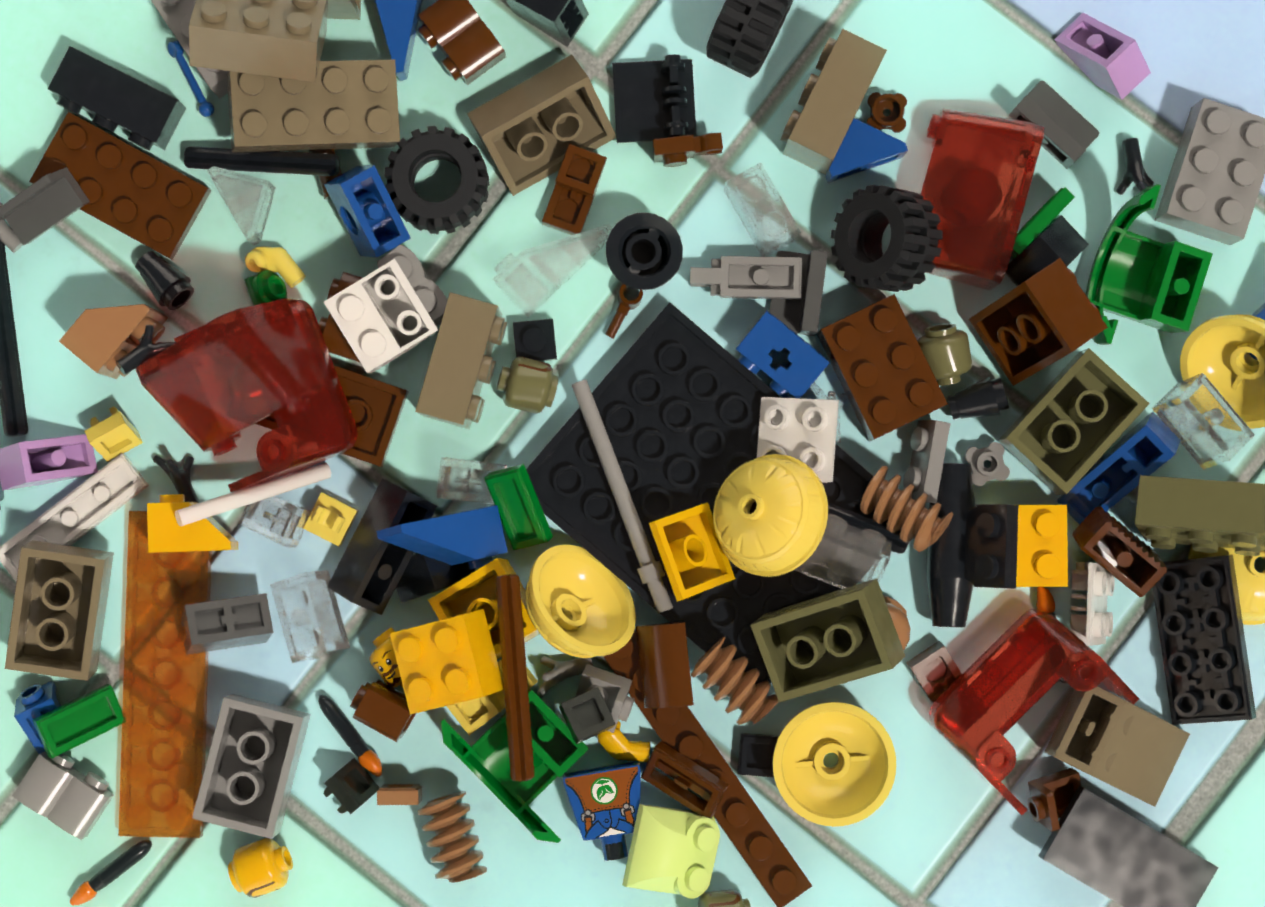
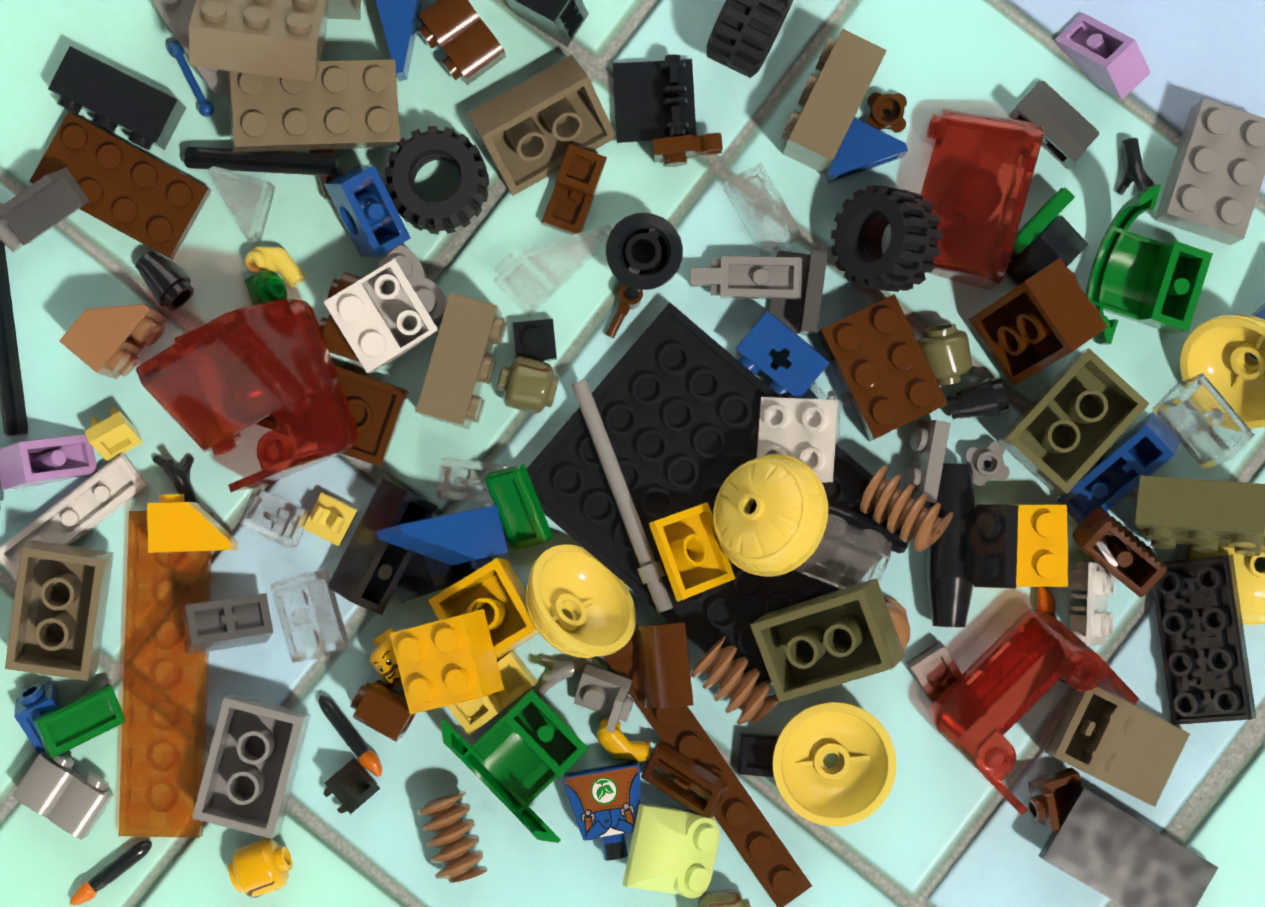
black bar [116,325,183,375] -> none
white bar [175,463,331,526] -> none
medium nougat tile [377,784,422,805] -> none
reddish brown axle [496,574,535,781] -> none
pearl dark grey tile [559,687,616,744] -> none

